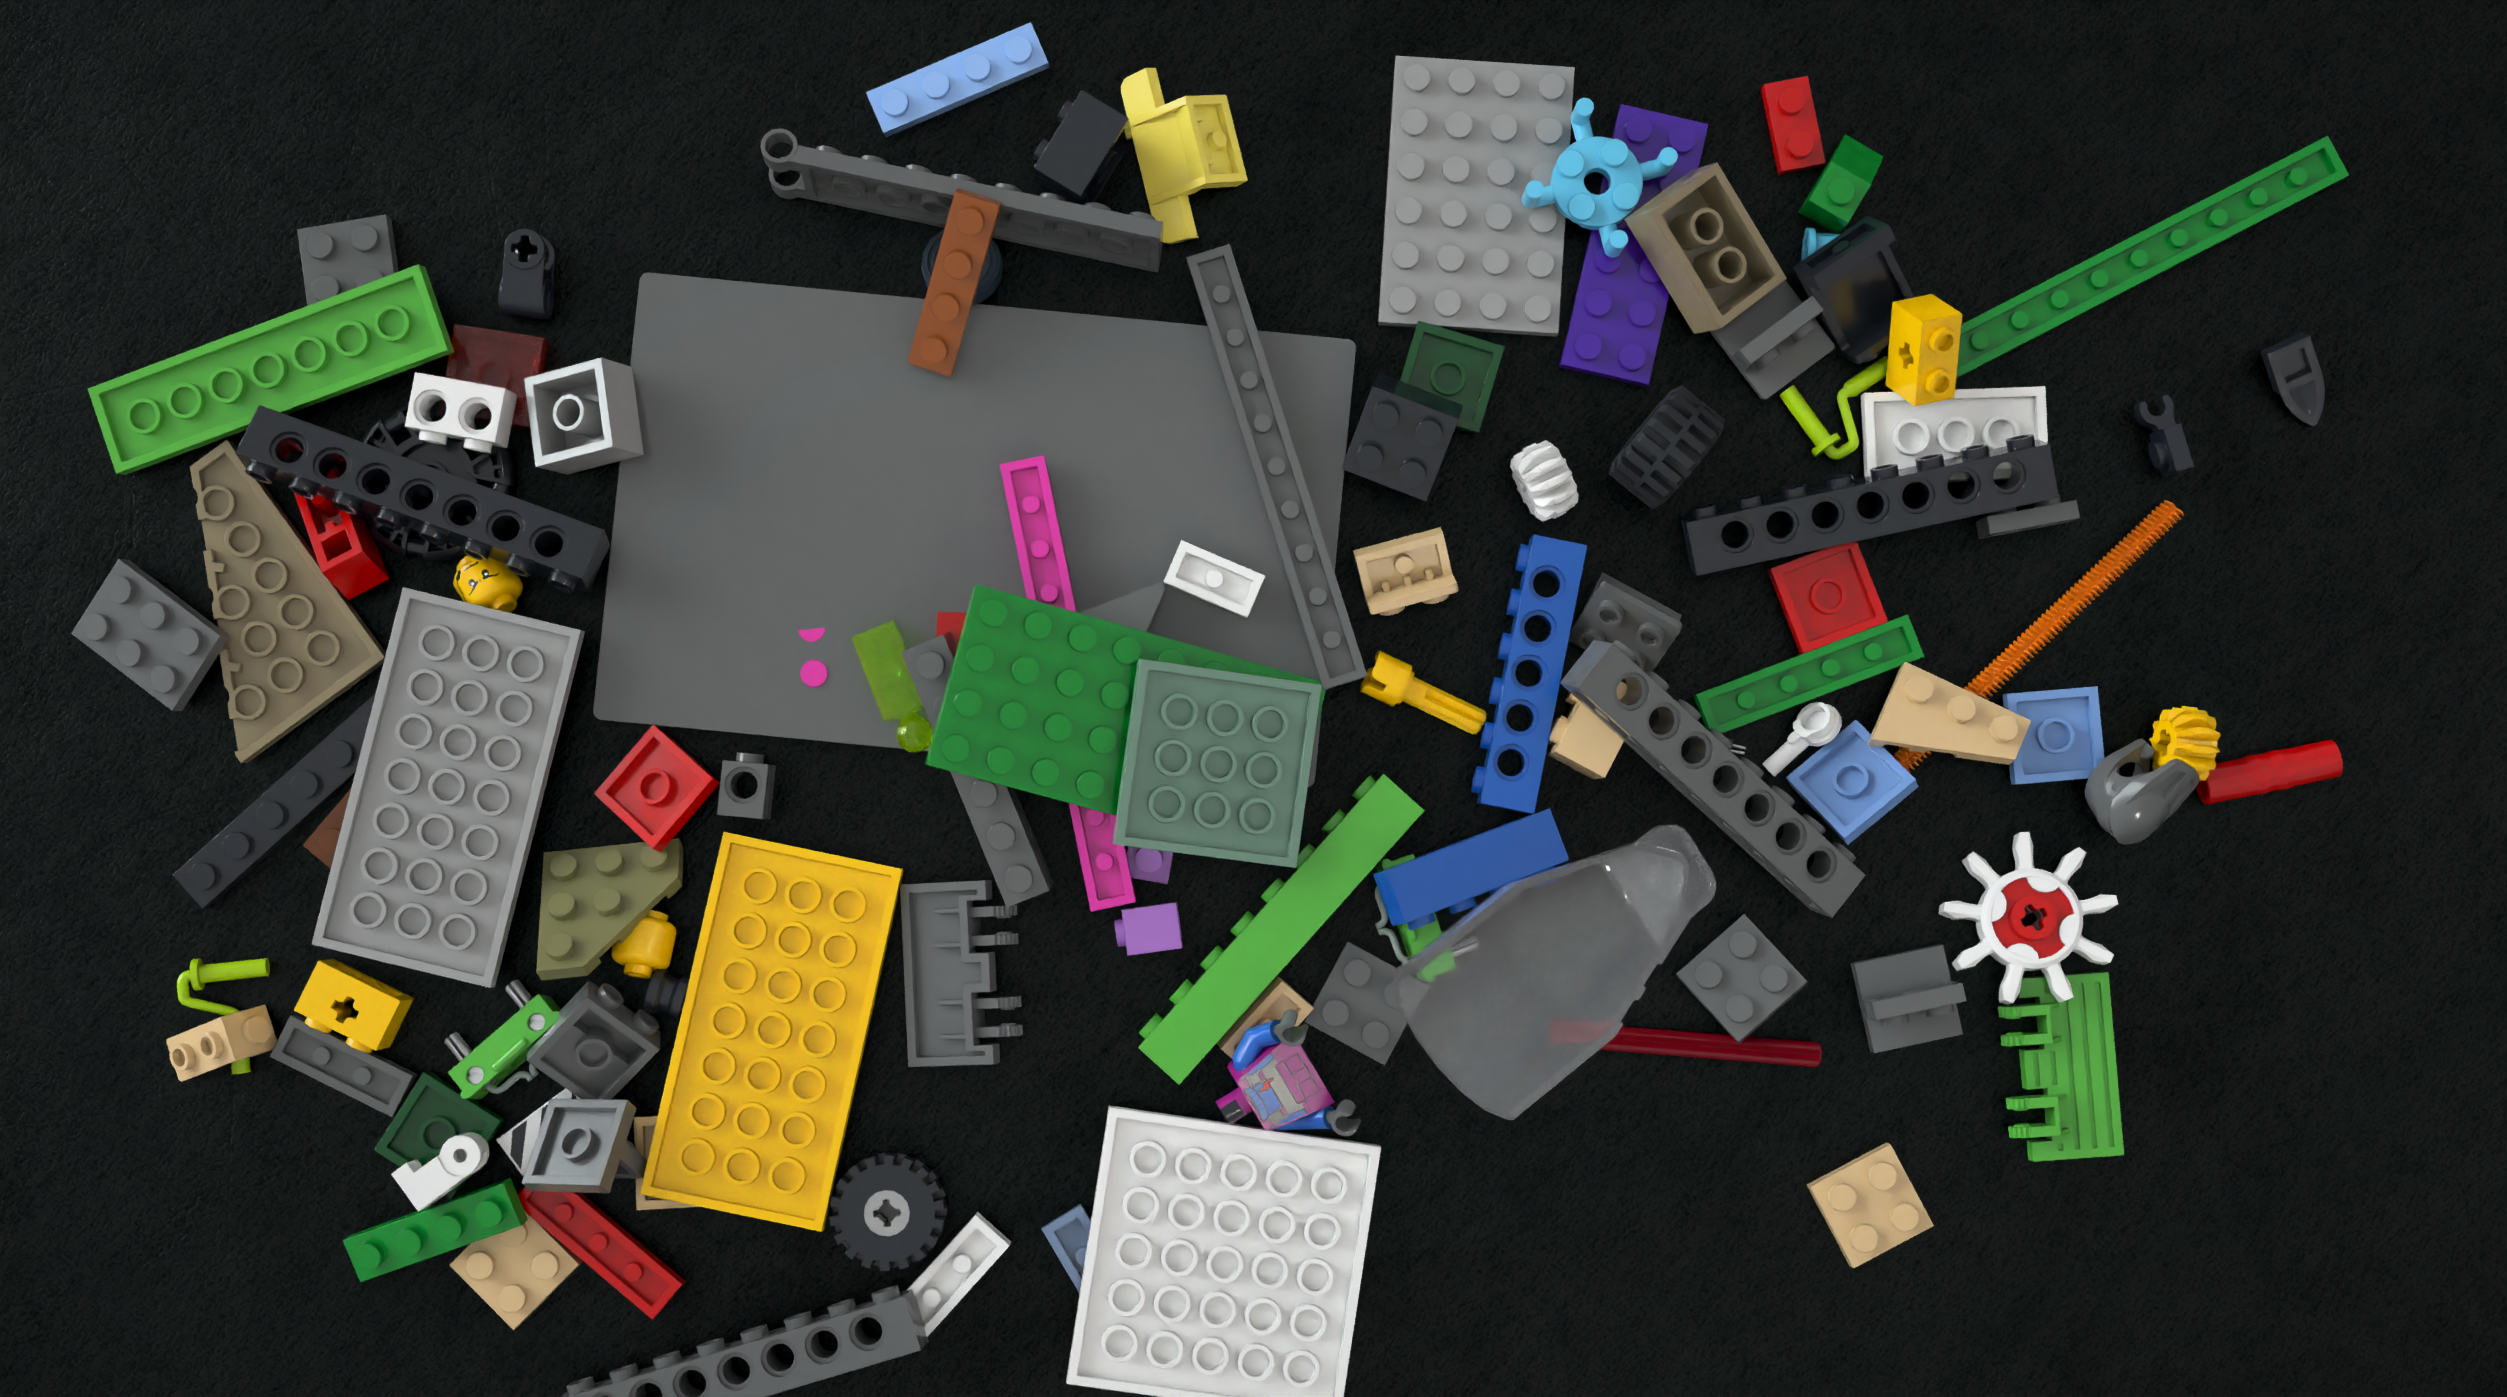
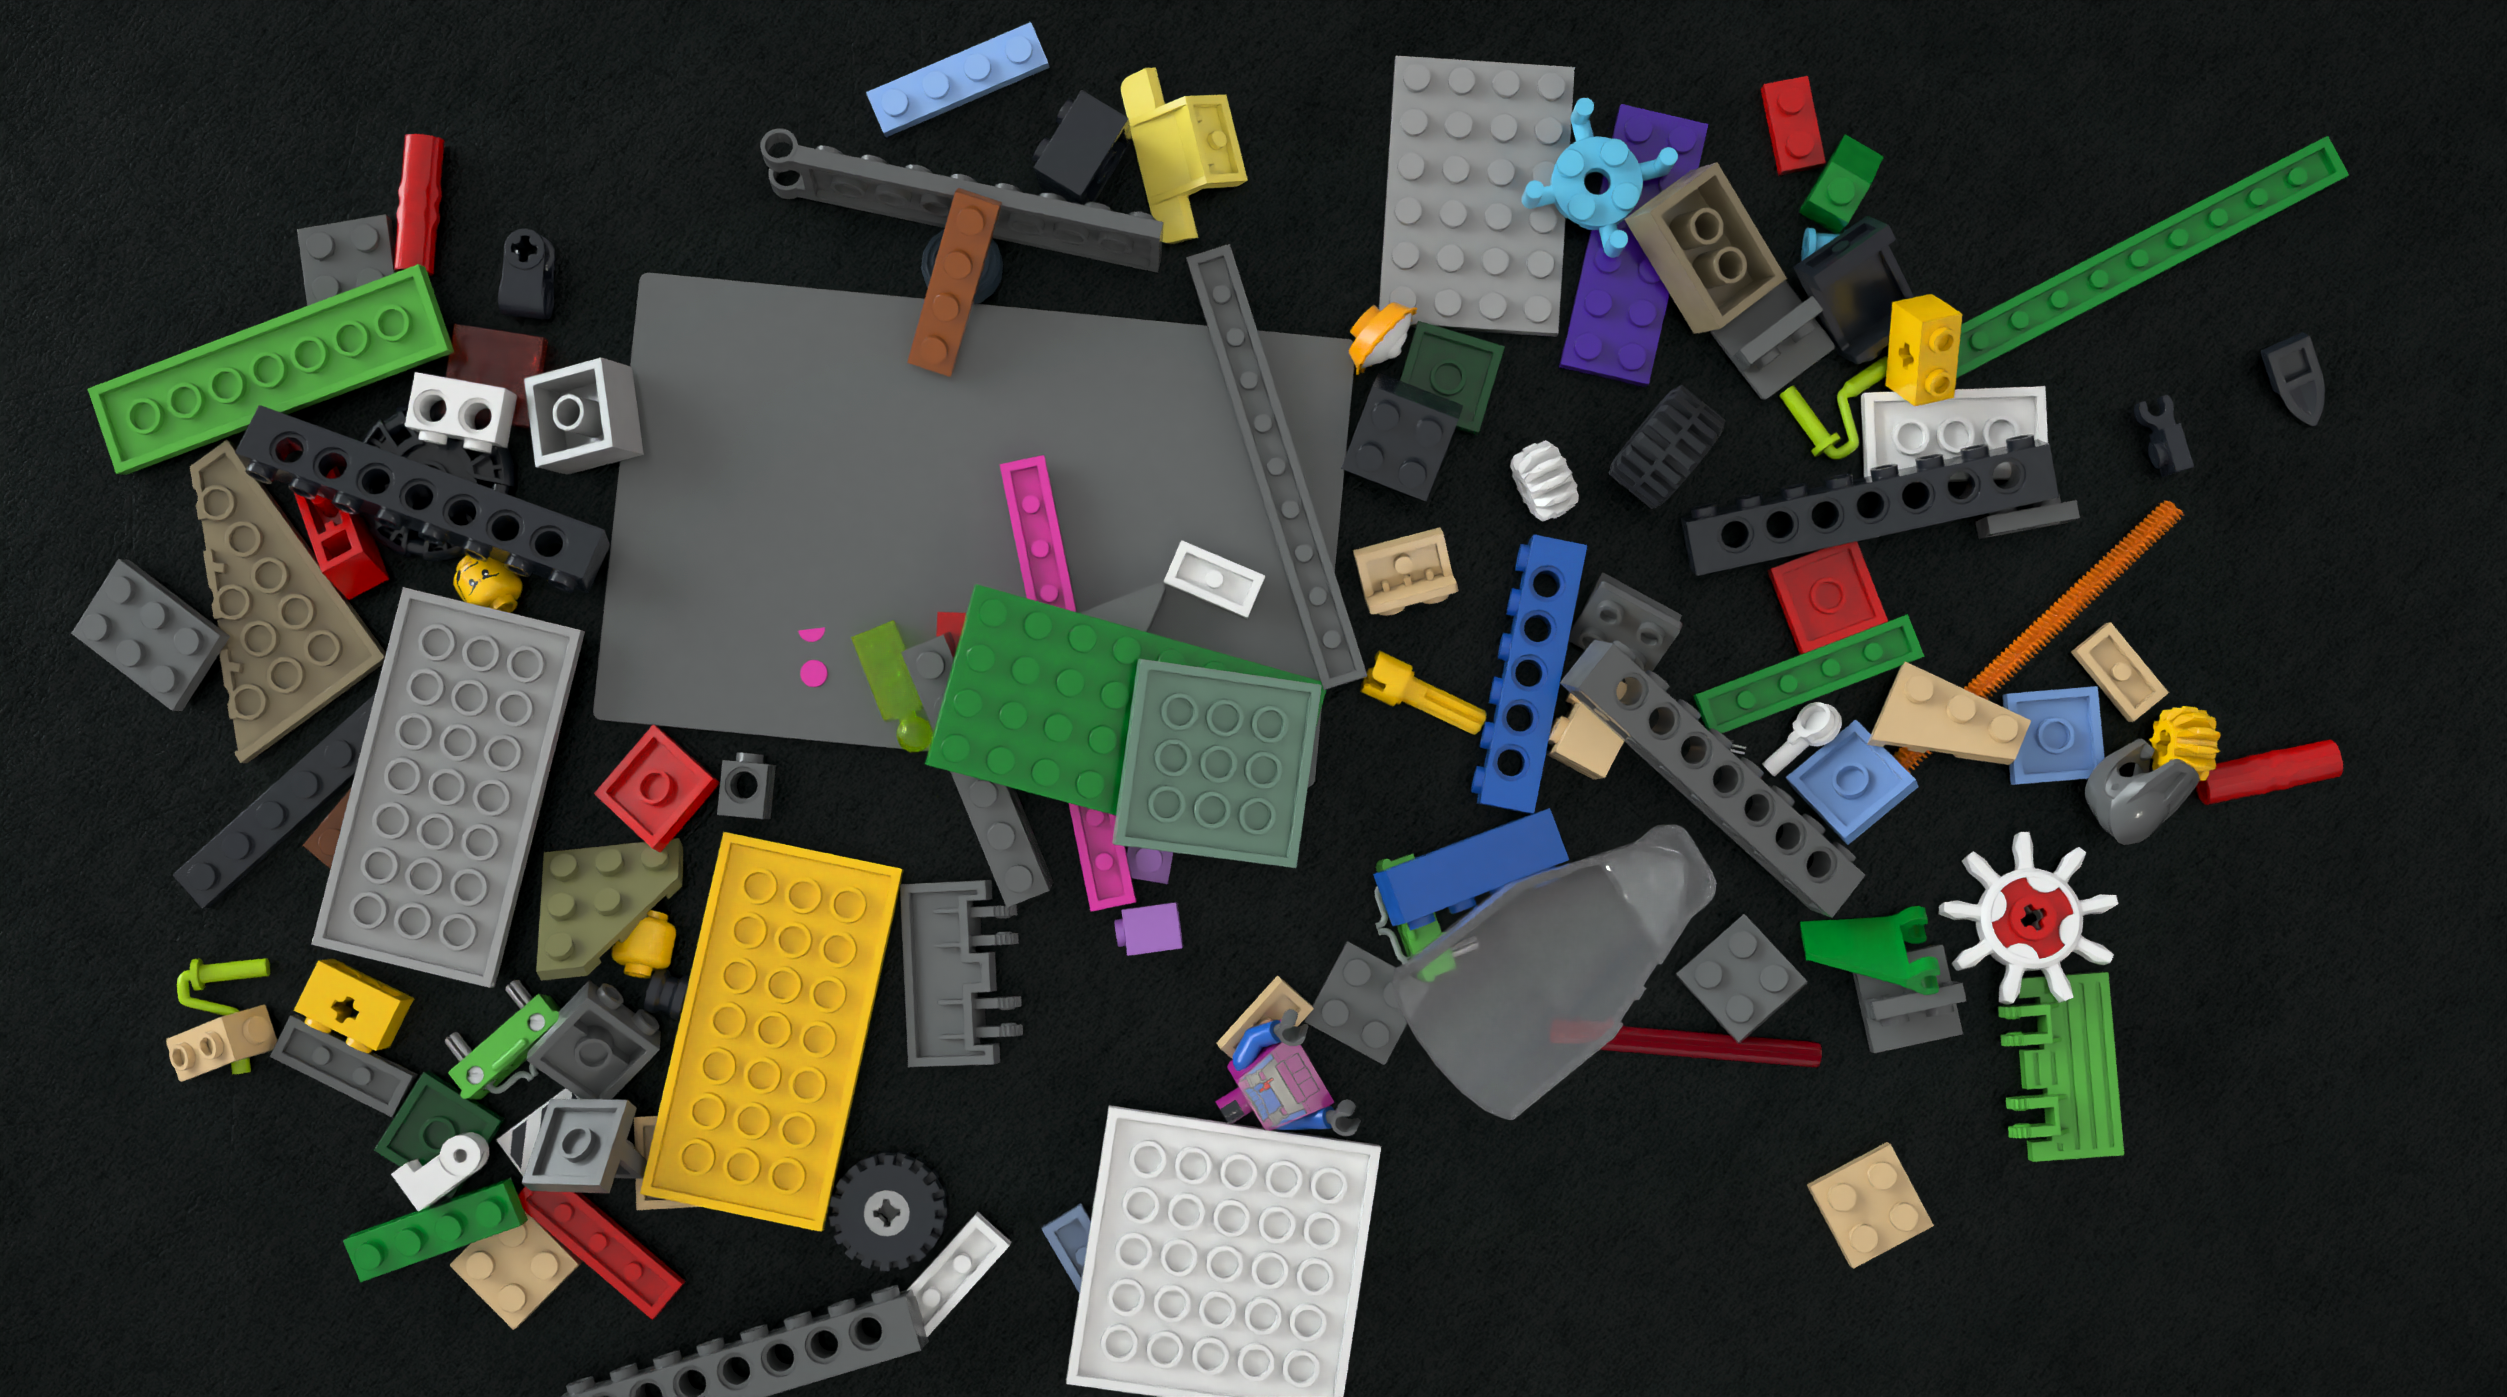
bright green brick [1138,774,1425,1084] -> none
none -> red axle [394,134,444,275]
none -> light orange piece [1349,302,1417,375]
none -> green flag [1800,906,1940,995]
none -> tan plate [2071,622,2169,722]

